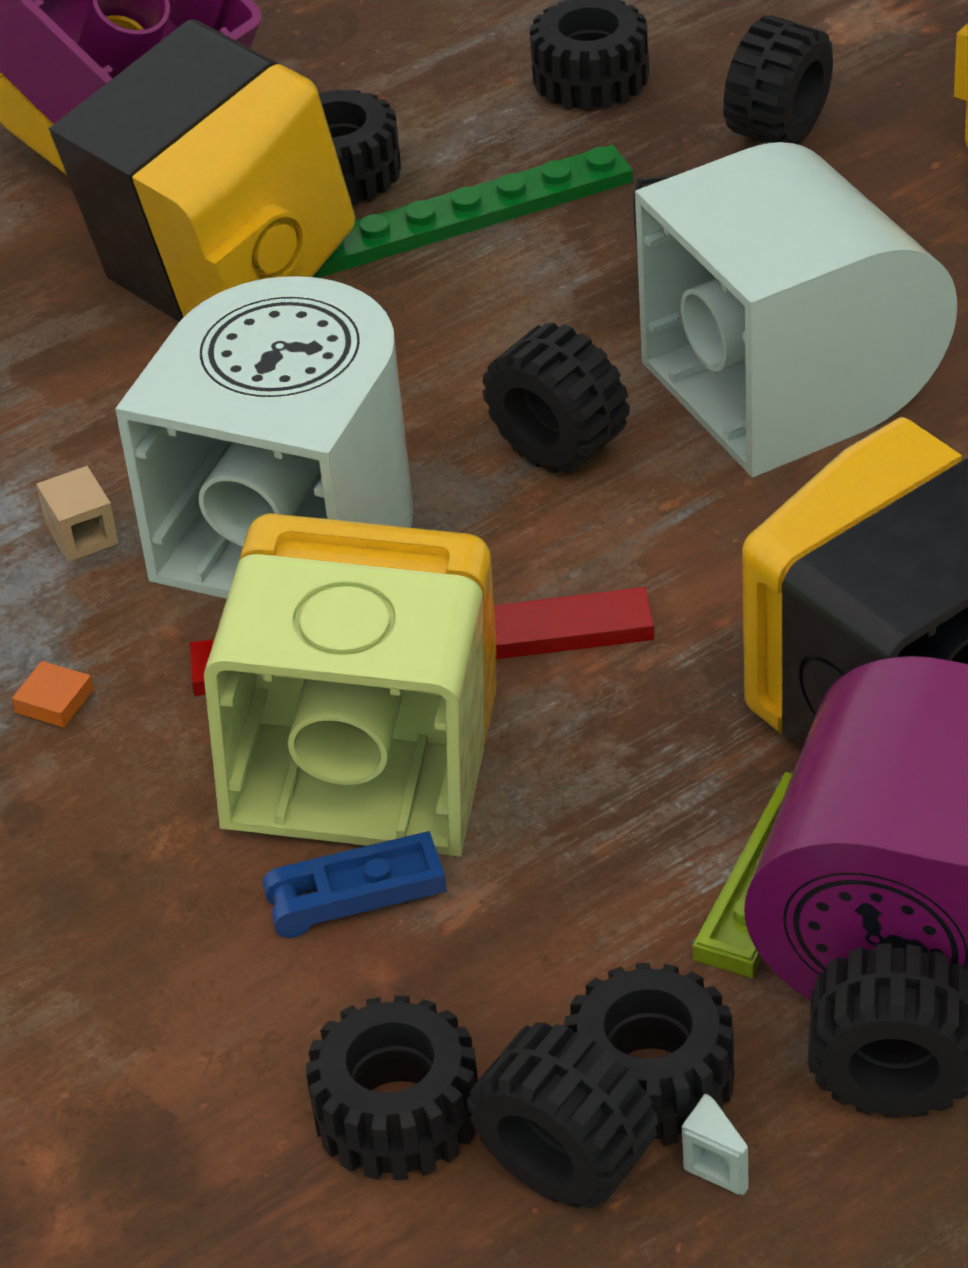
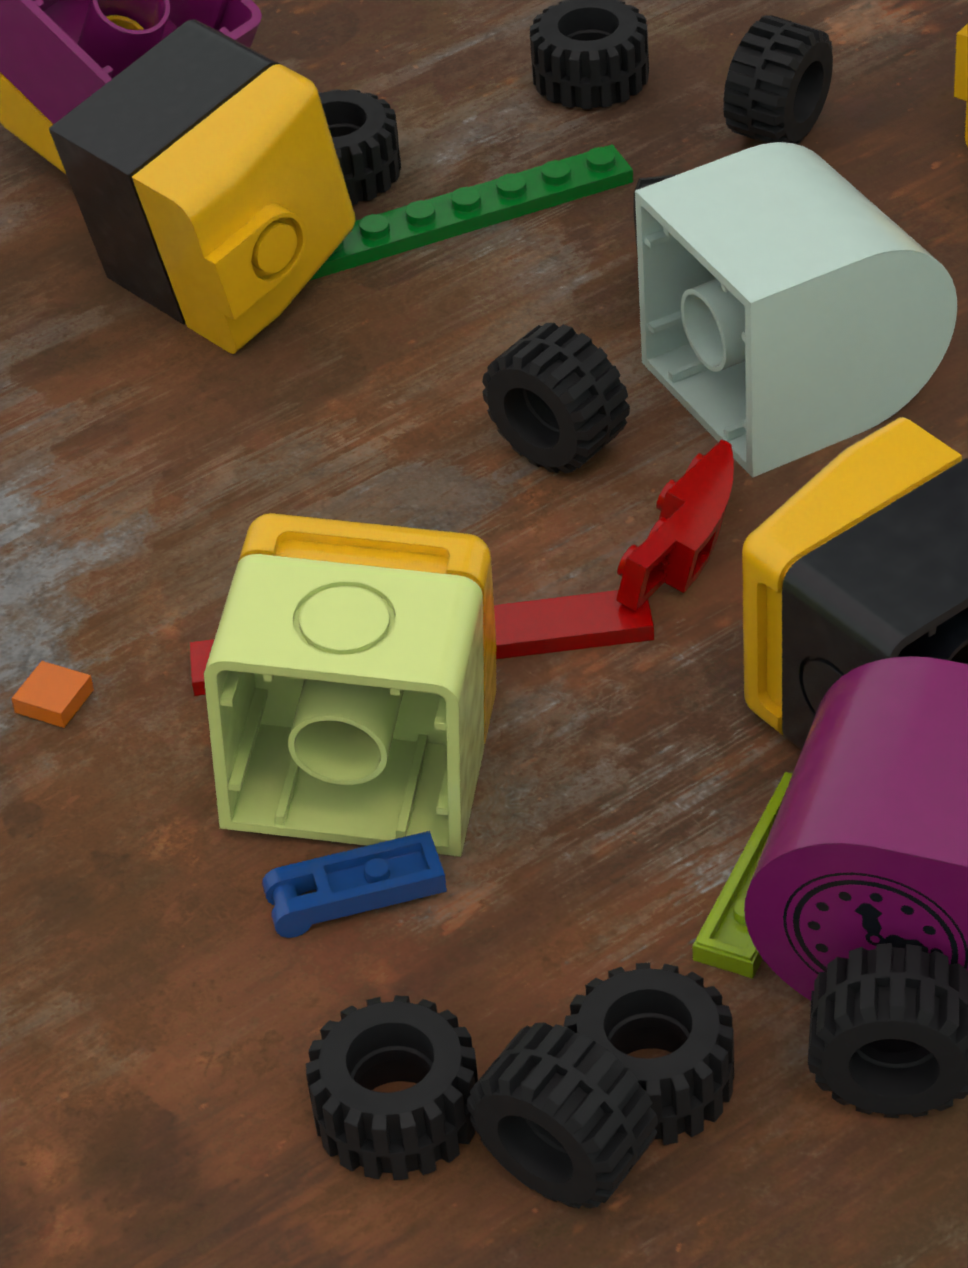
tan brick [36,466,119,563] -> none
light aqua brick [115,276,414,599] -> none
light aqua slope [682,1094,748,1196] -> none
none -> red slope [616,439,734,611]

